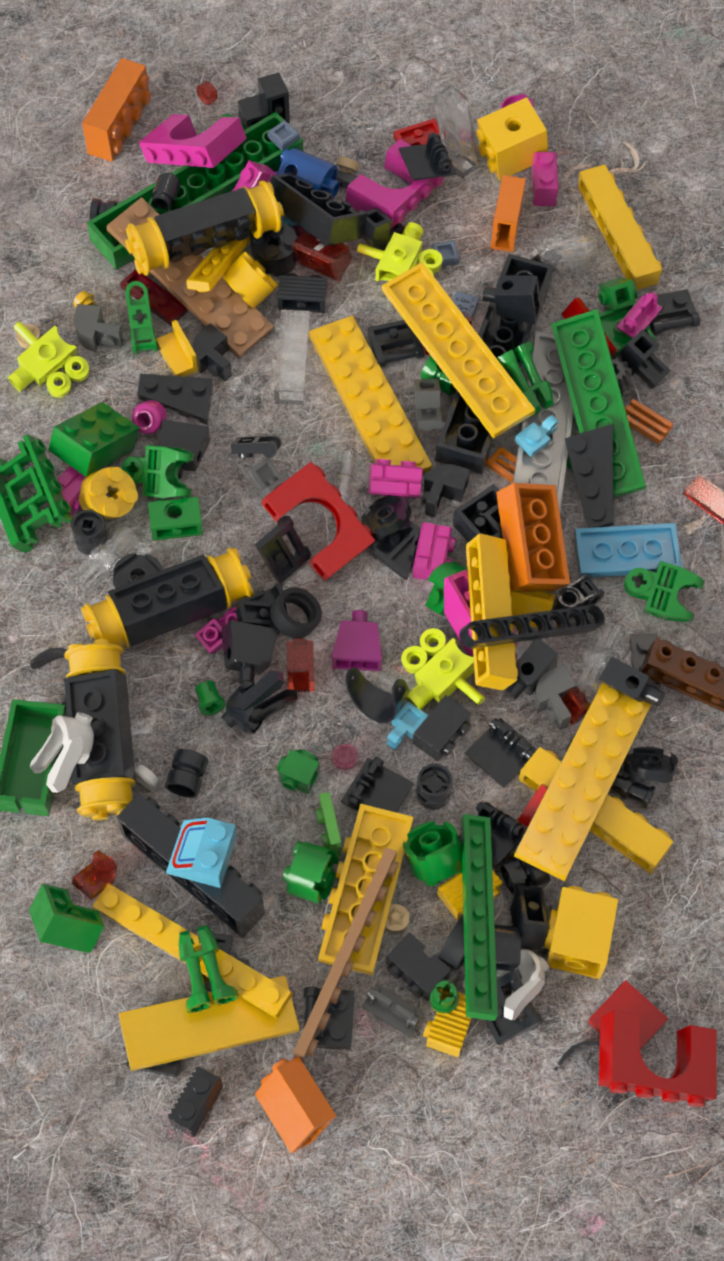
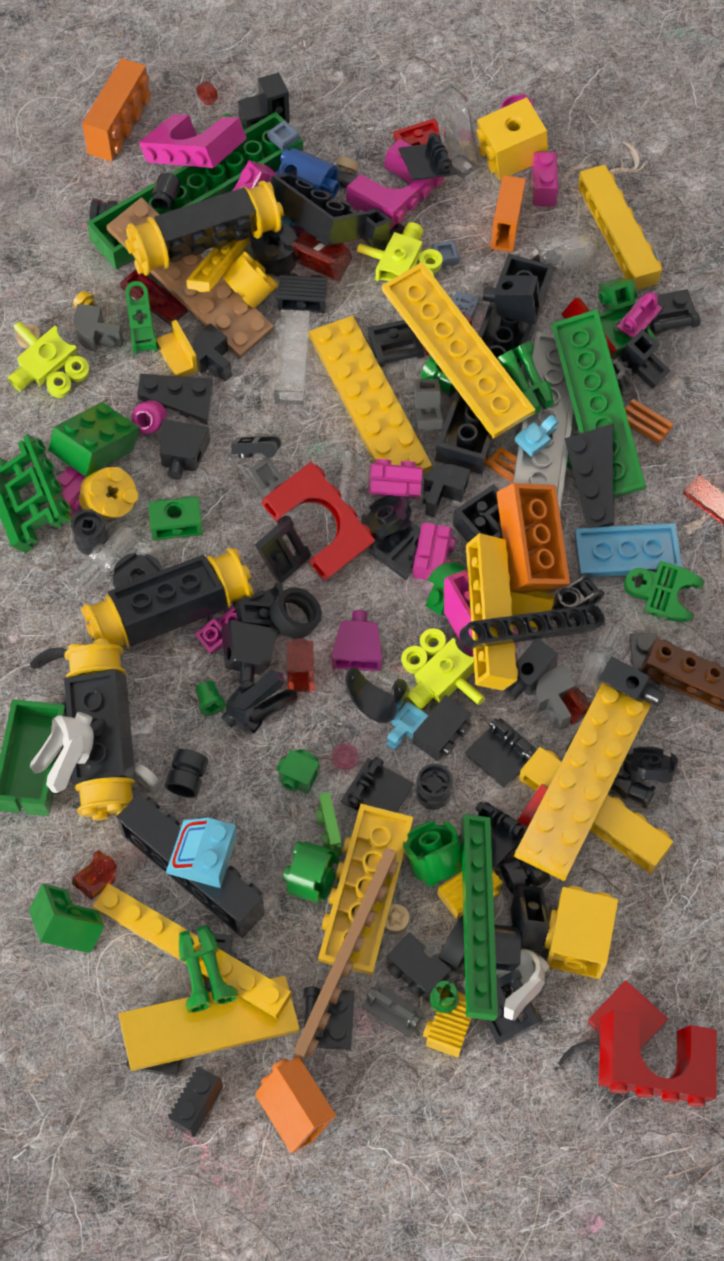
green piece [122,445,194,498] -> none

